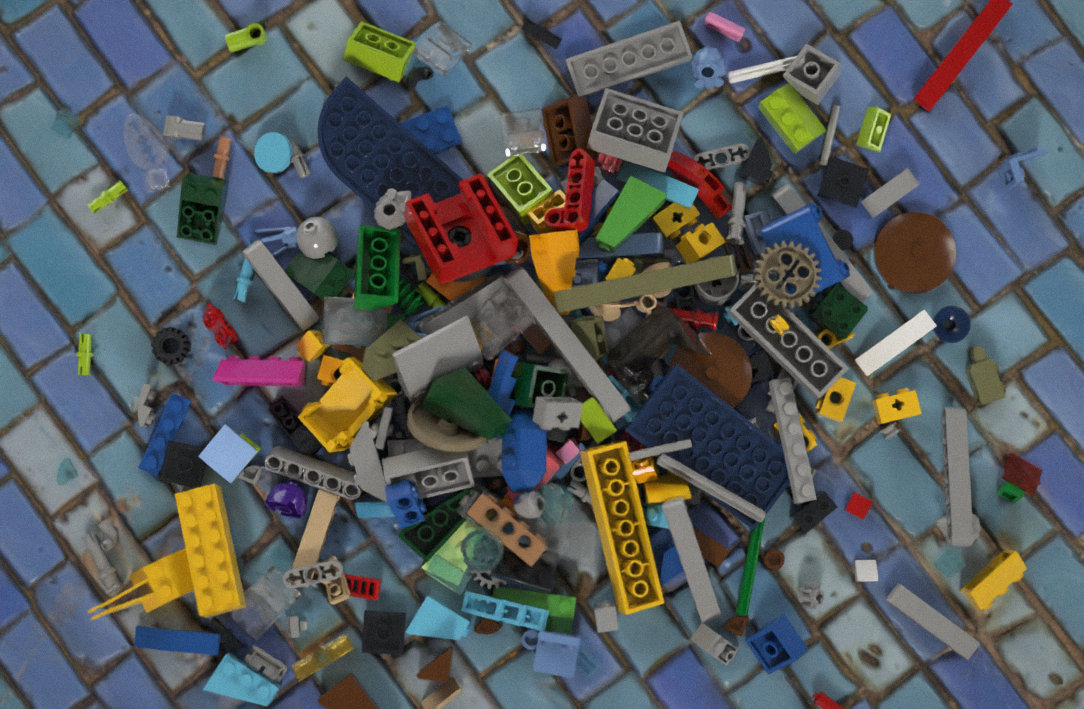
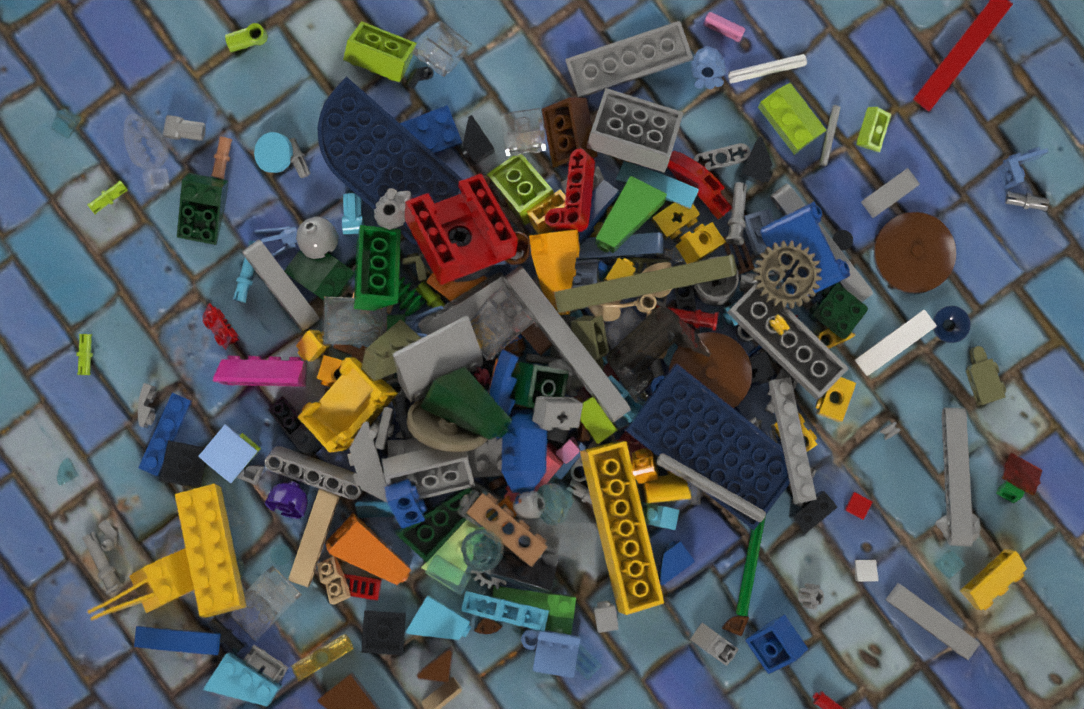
black tyre [151,327,191,365] -> none
light grey beam [283,560,344,589] -> none
light grey tile [285,615,308,638] -> none
black pin [521,18,563,50] -> none
coral gear [596,153,622,175] -> none
light grey bar [629,439,692,461] -> none
light grey beam [661,497,722,623] -> none
reddish brown slope [693,526,730,568] -> none
reddish brown tile [763,549,785,570] -> none
light grey slope [783,44,841,105] -> none
black plate [817,156,870,208] -> none
yellow brick [872,388,922,424] -> none
none -> orange slope [325,513,411,585]
none -> medium azure piece [342,193,364,234]
none -> black slope [462,115,495,165]
none -> light grey pin [1005,191,1049,211]

